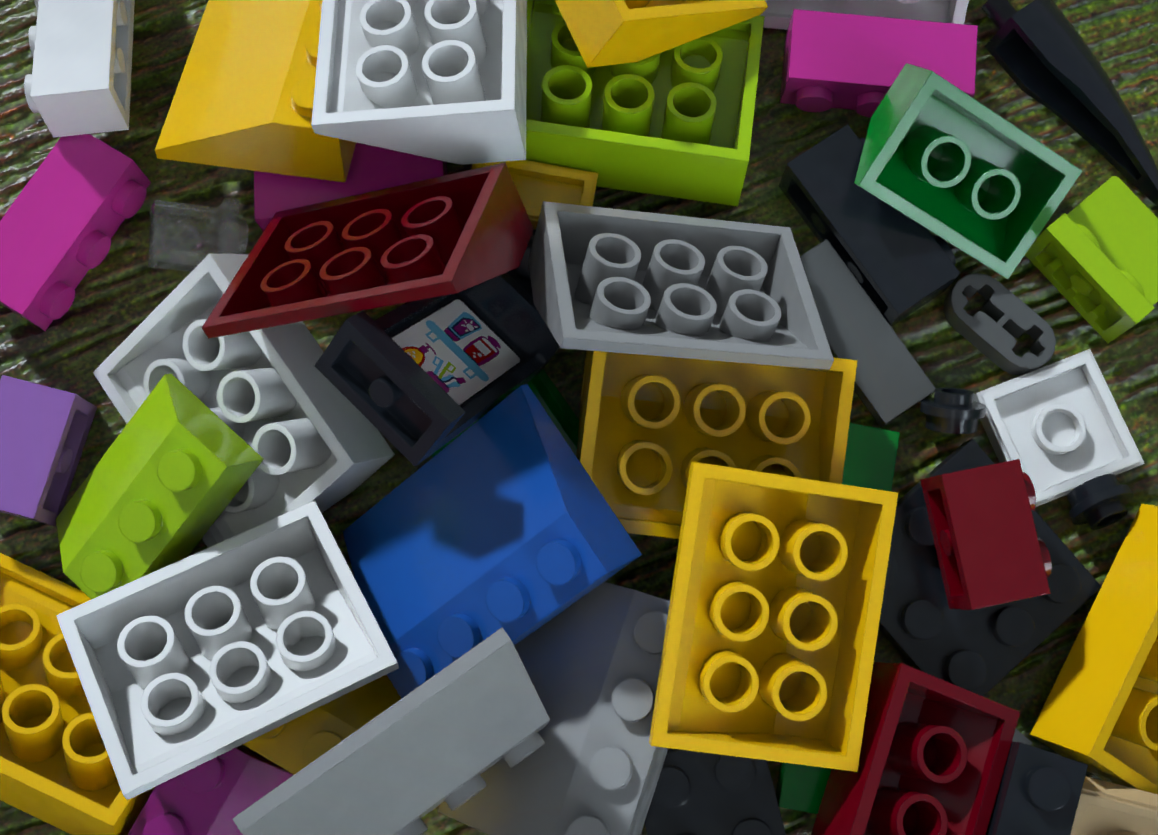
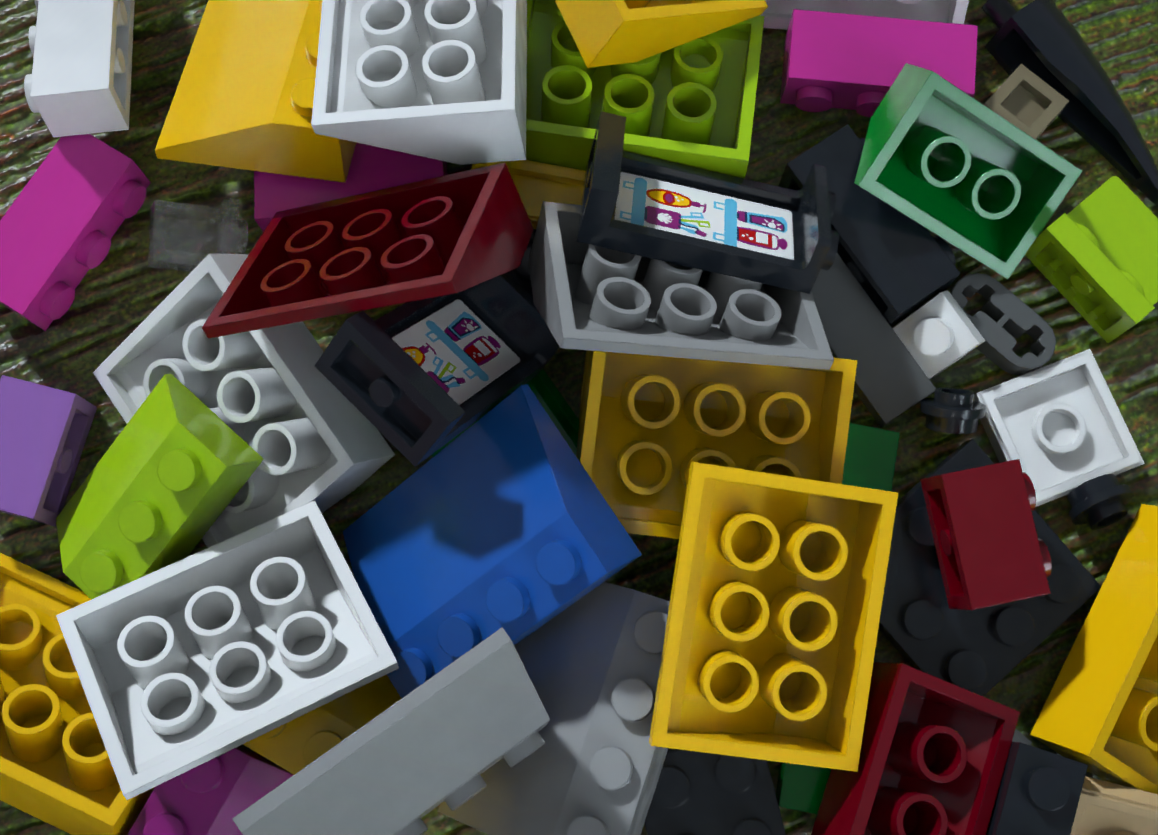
none -> black panel [576,111,839,294]
none -> white plate [892,290,985,379]
none -> dark tan plate [984,63,1069,139]

